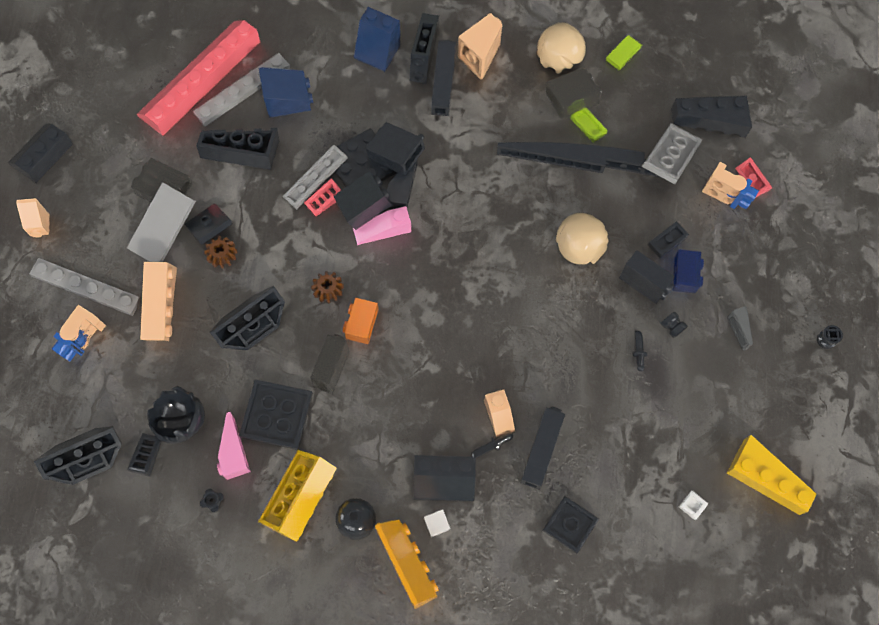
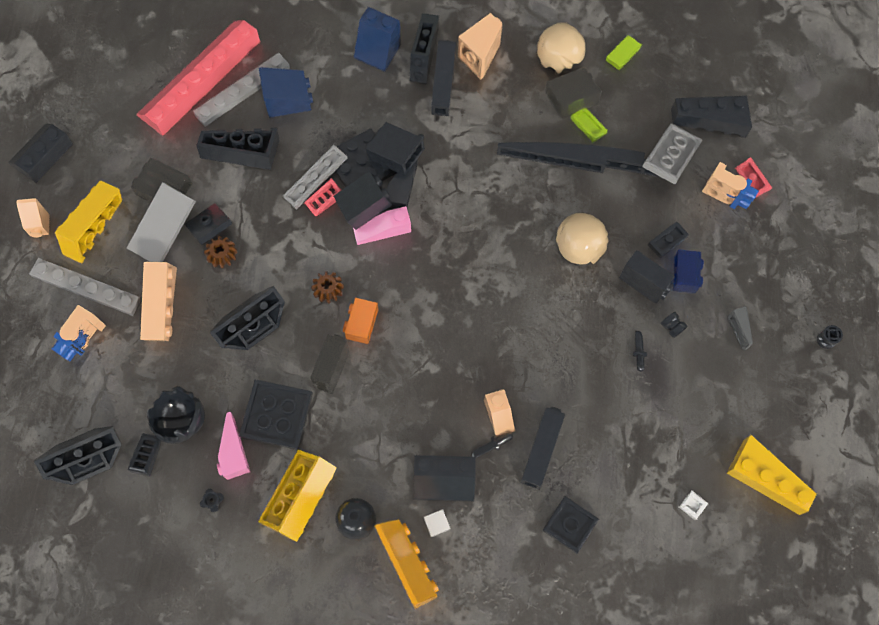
none -> yellow wedge [55,180,122,263]

